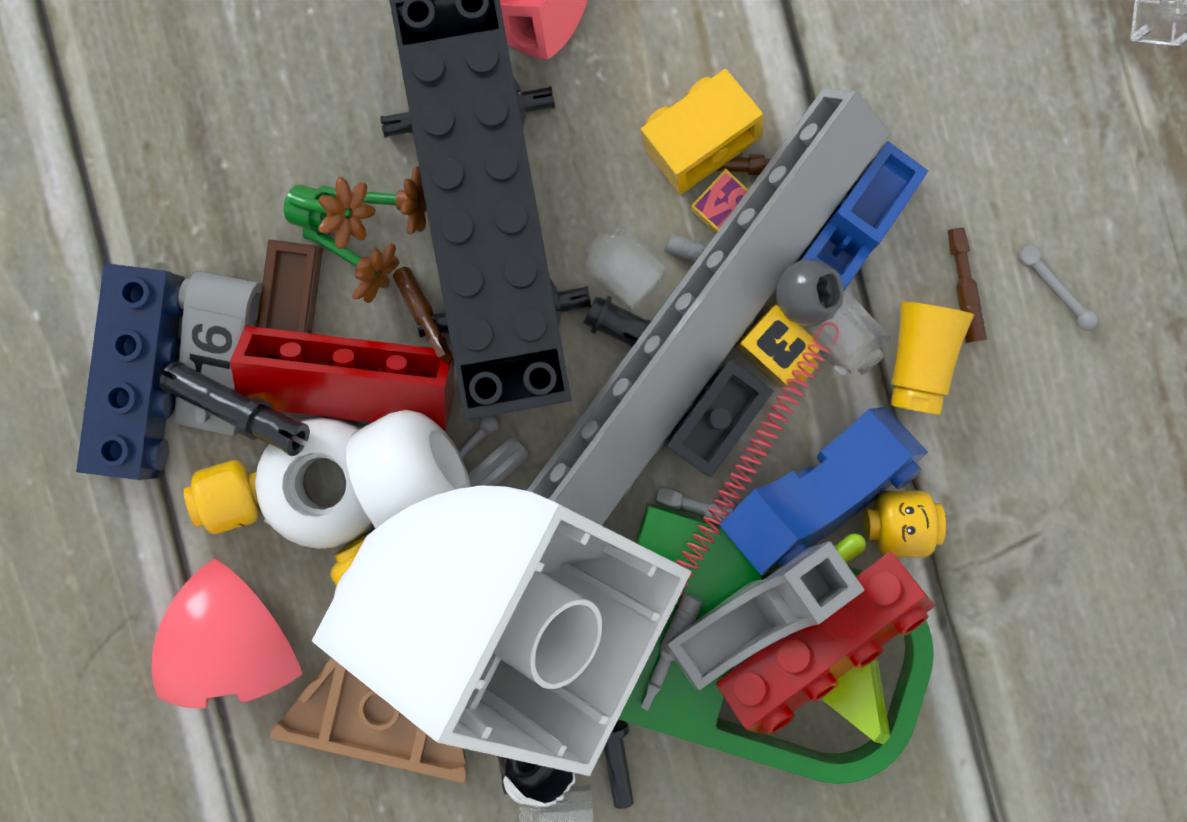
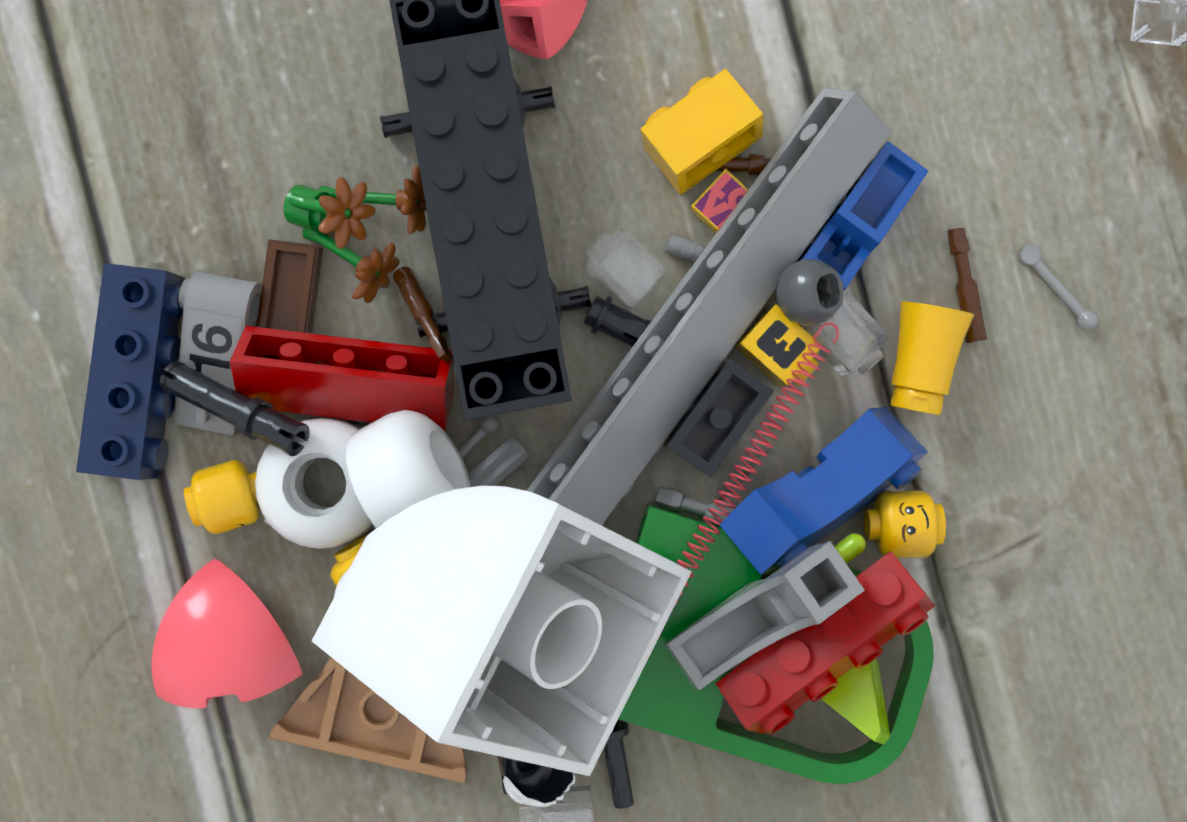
light grey piece [641,593,703,711] -> none

